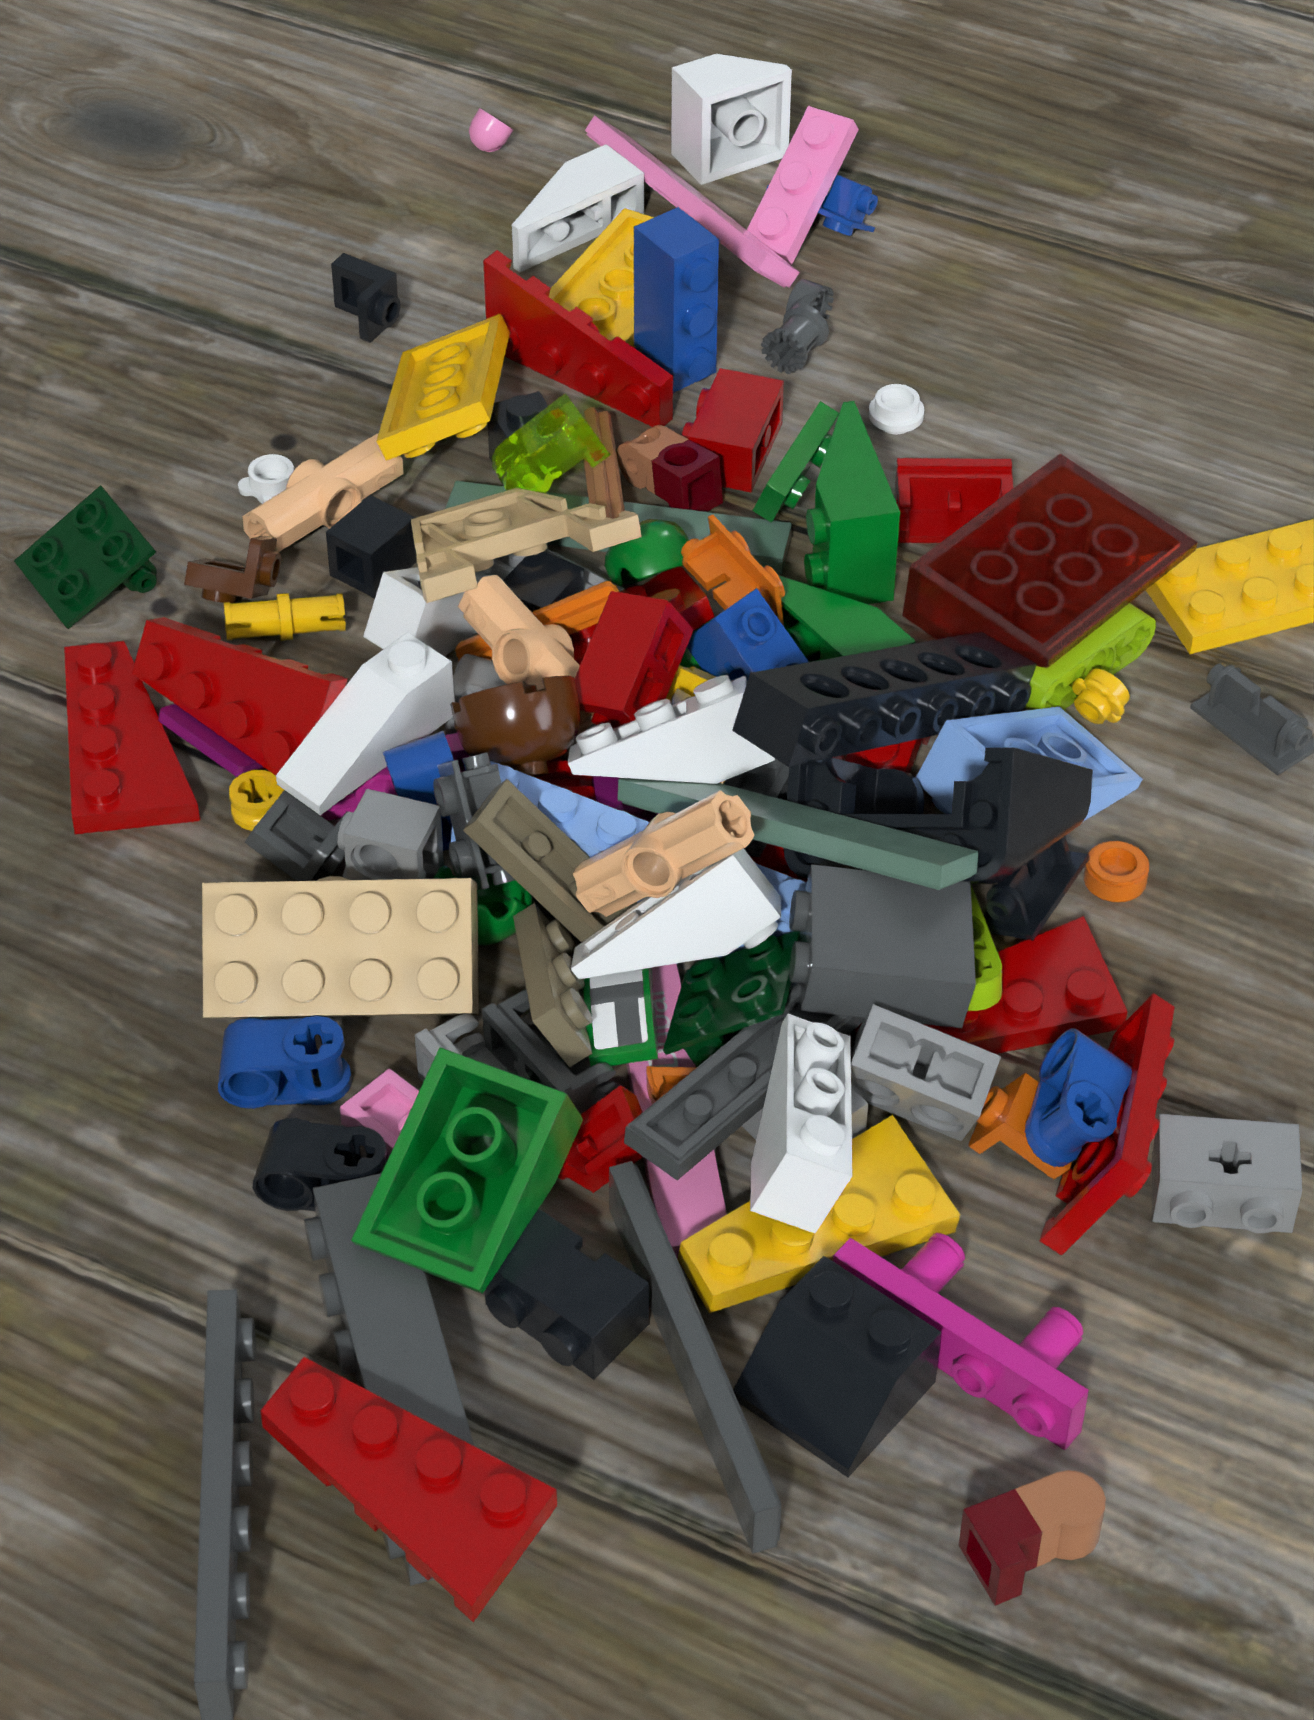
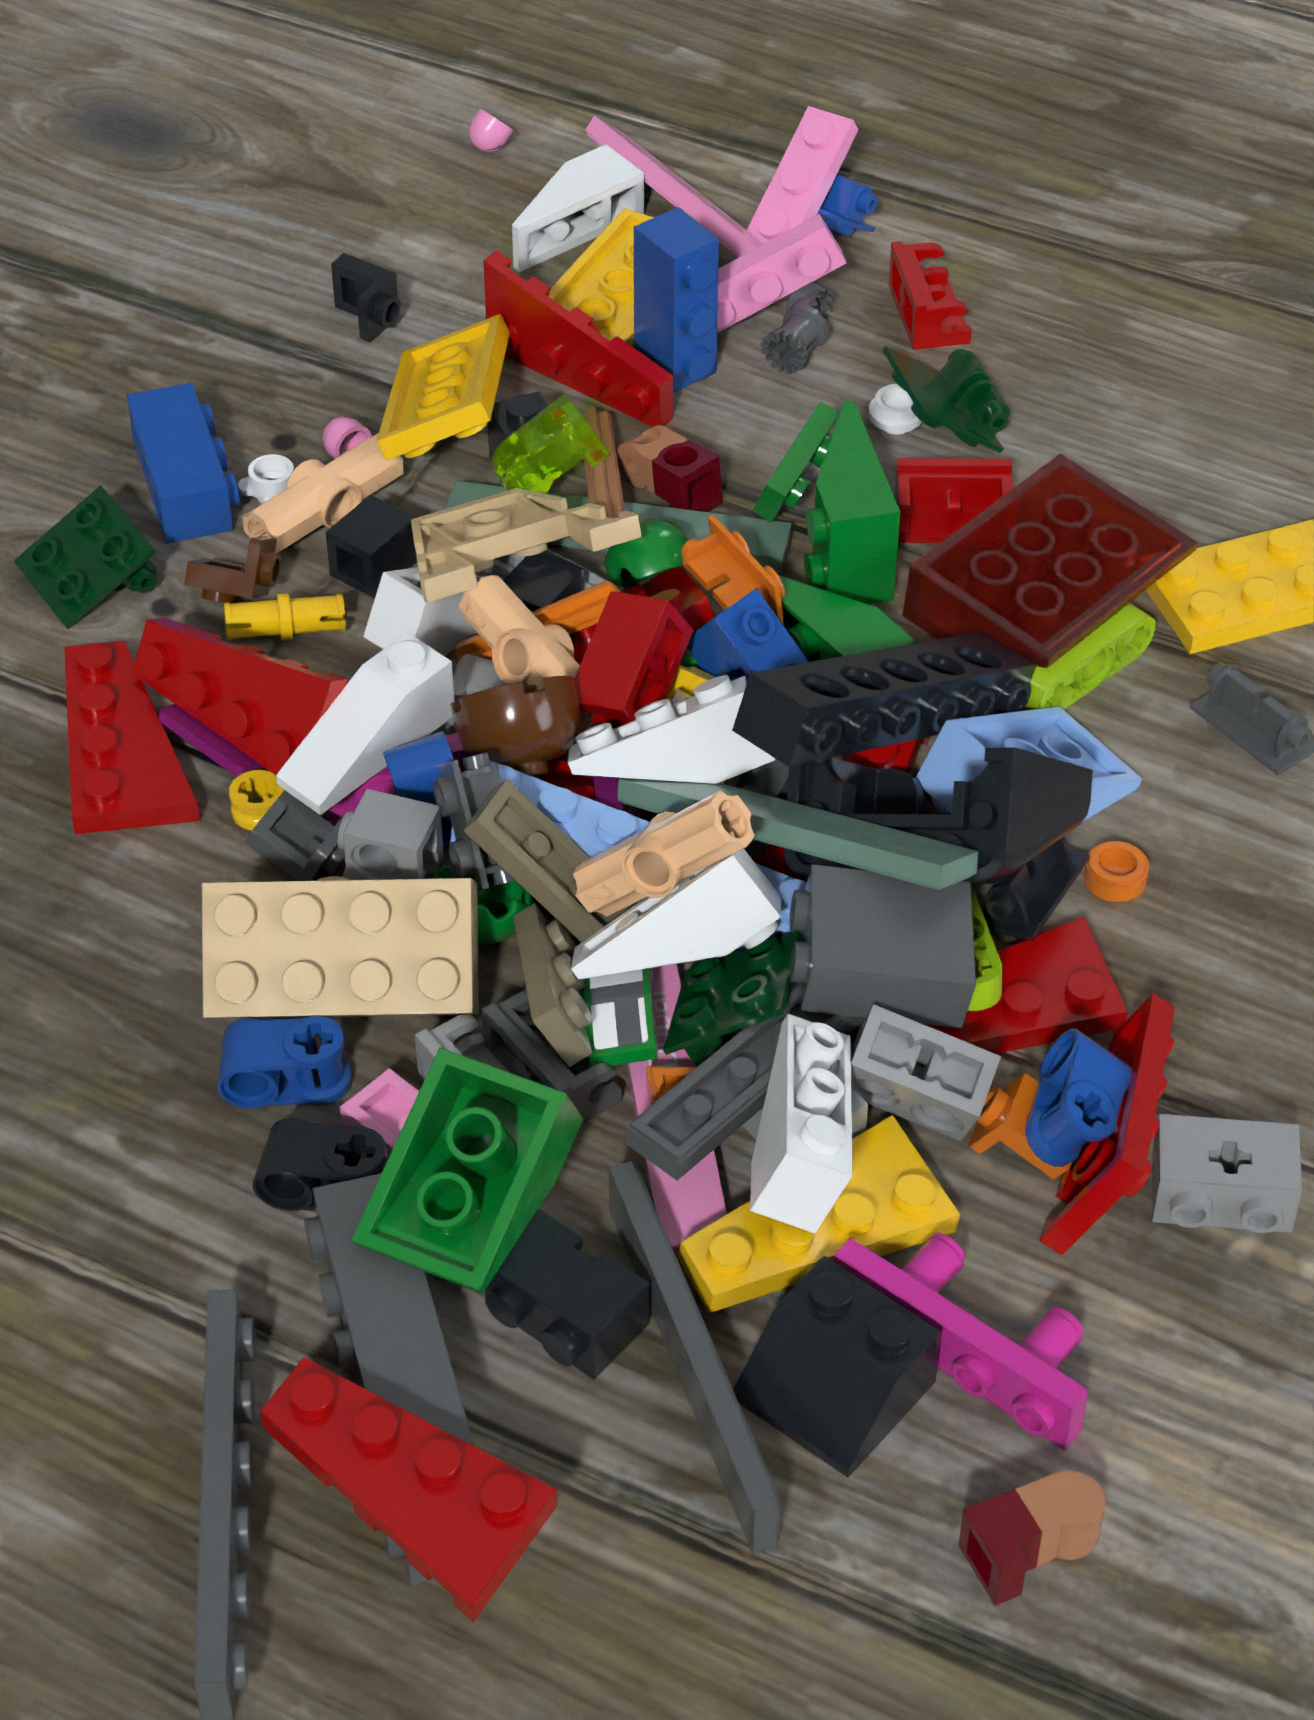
red bracket [558,1085,643,1193] -> none
white slope [671,54,792,185] -> none
red brick [682,368,784,493] -> none
yellow plate [1072,669,1130,724] -> none
none -> blue brick [126,382,240,544]
none -> bright pink hinge [322,416,372,459]
none -> bright pink plate [717,214,847,333]
none -> dark green hinge [882,346,1010,453]
none -> red hinge [888,241,971,350]

